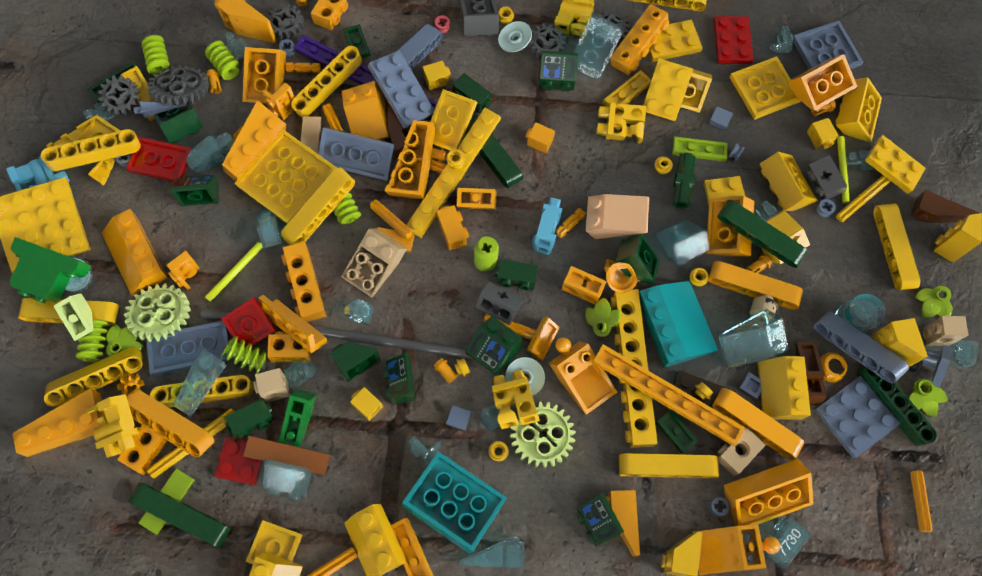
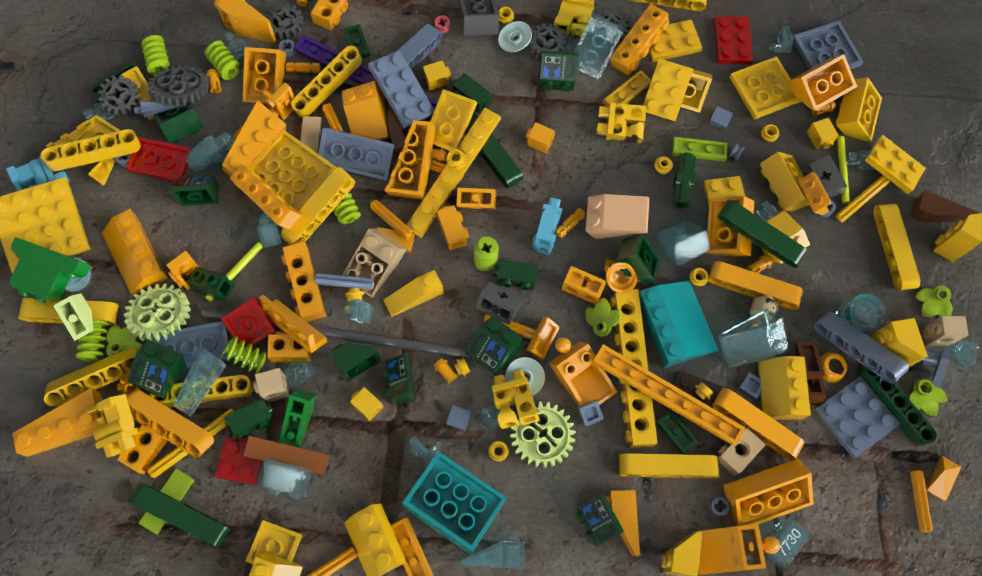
none -> dark green slope [127,339,187,399]
none -> dark green brick [186,266,235,301]
none -> light orange brick [230,164,302,230]
none -> sand blue axle [315,273,373,289]
none -> yellow plate [345,288,364,301]
none -> yellow slope [383,270,443,317]
none -> sand blue tile [577,399,604,427]
none -> yellow plate [761,124,779,142]
none -> light orange bracket [797,172,831,215]
none -> light orange slope [926,456,961,502]

